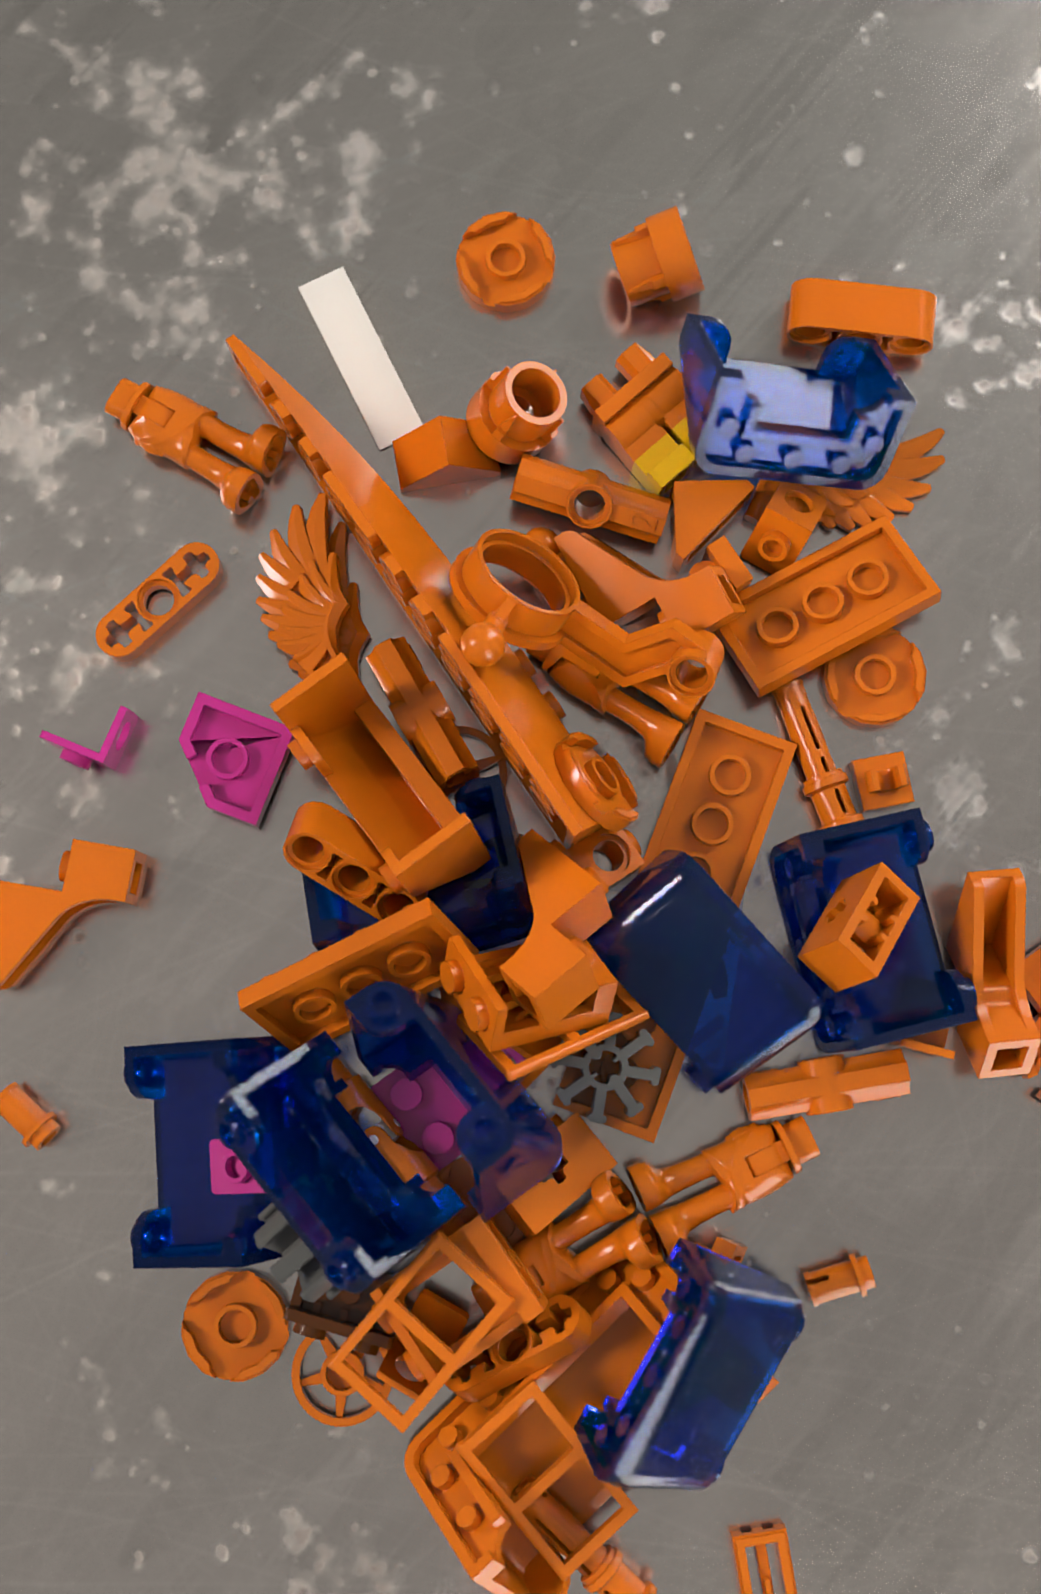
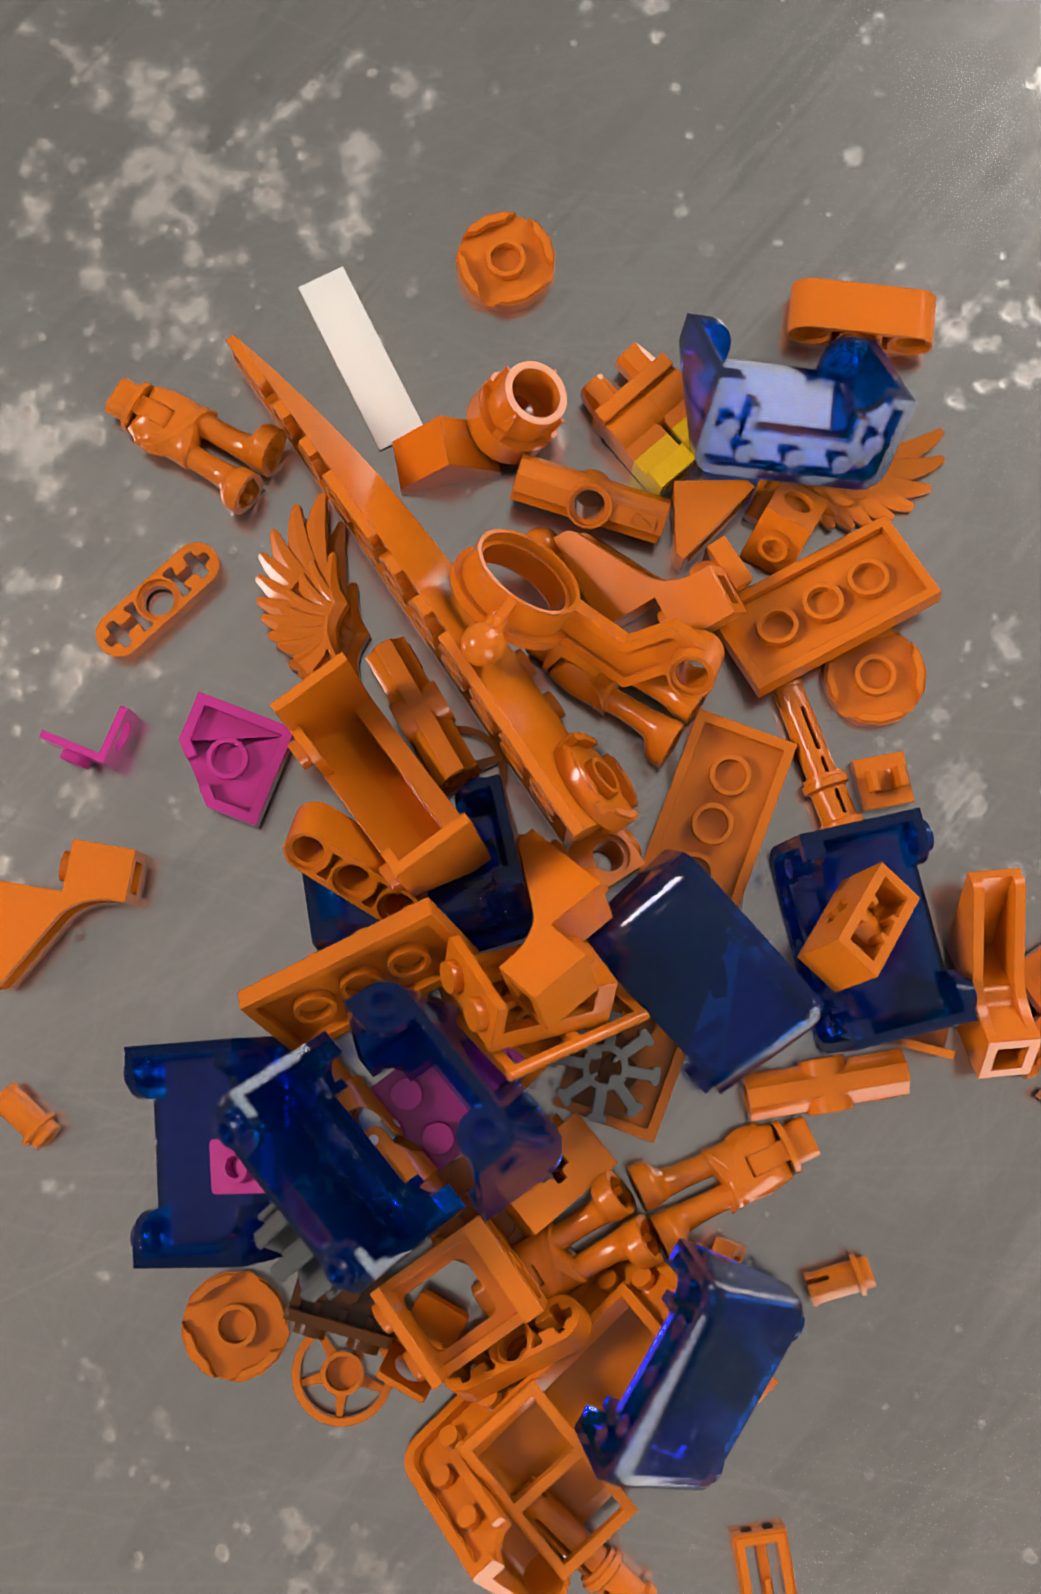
orange window [327,1230,515,1434] -> none
orange piece [610,206,705,307] -> none

